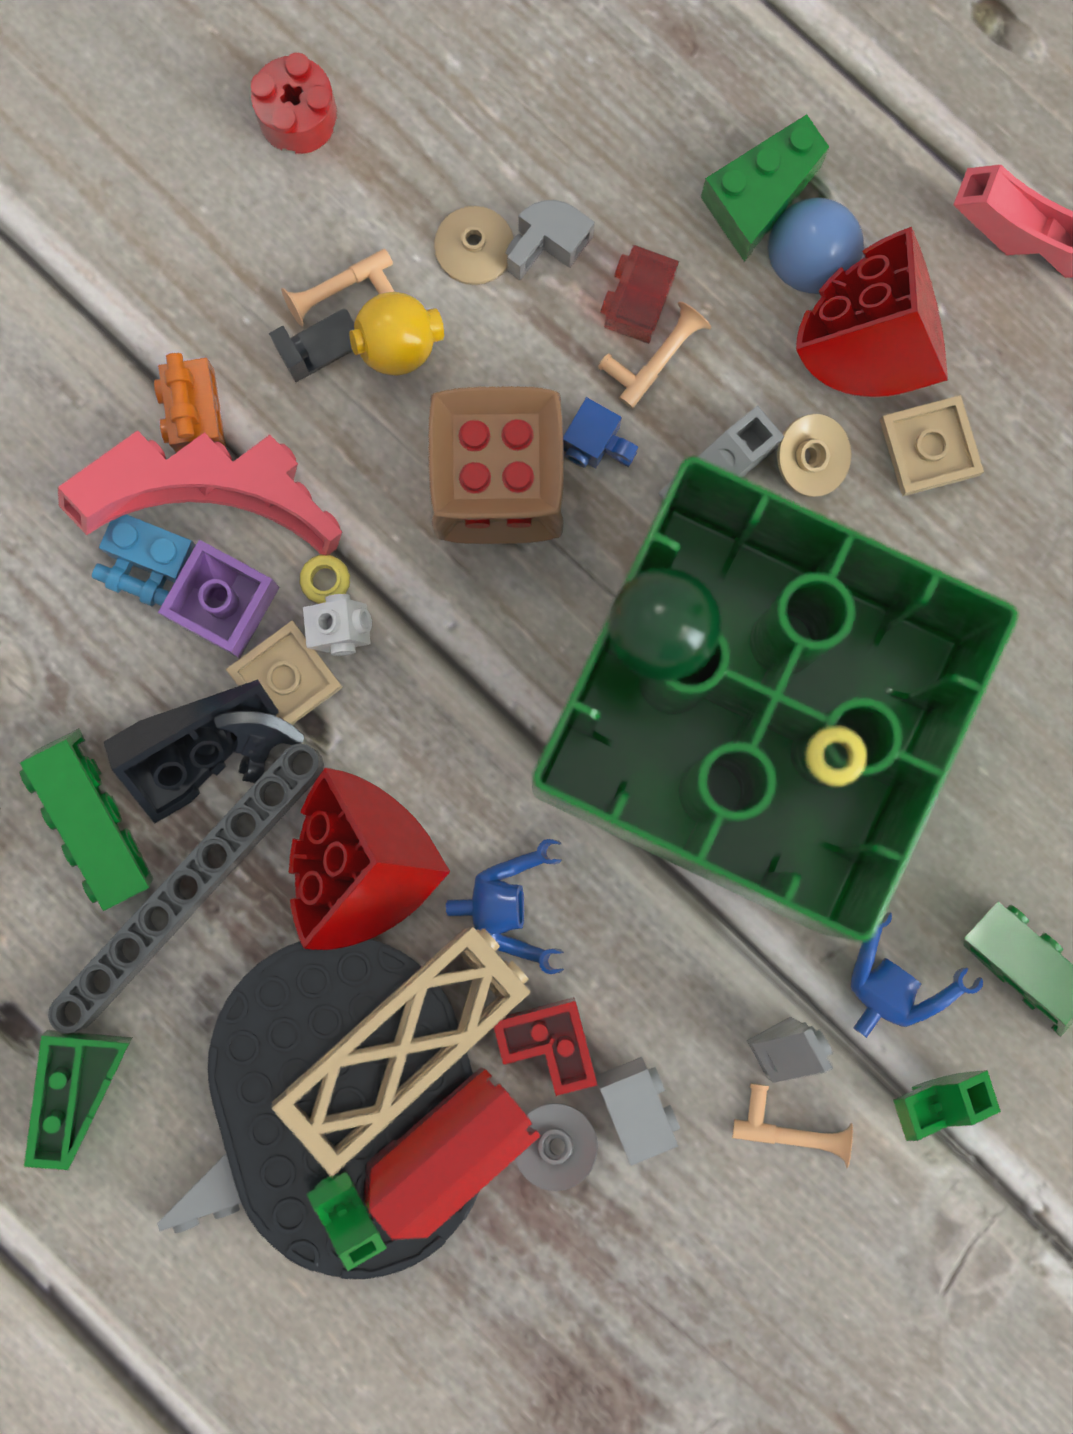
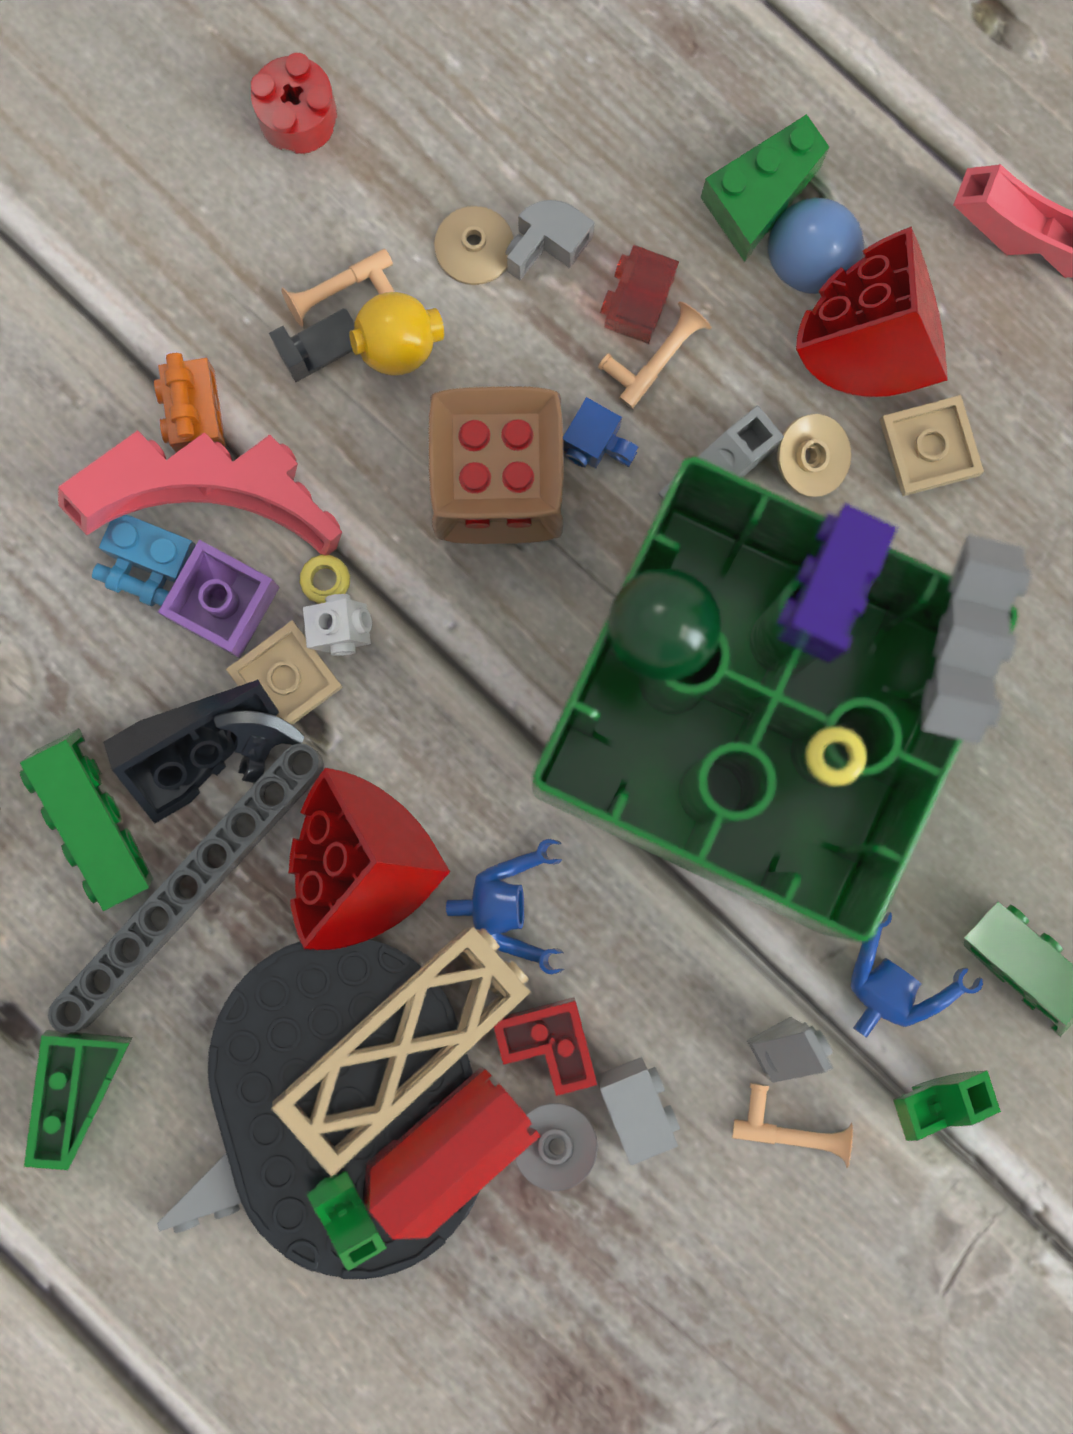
none -> dark purple wedge [776,503,898,663]
none -> light grey brick [922,534,1031,744]

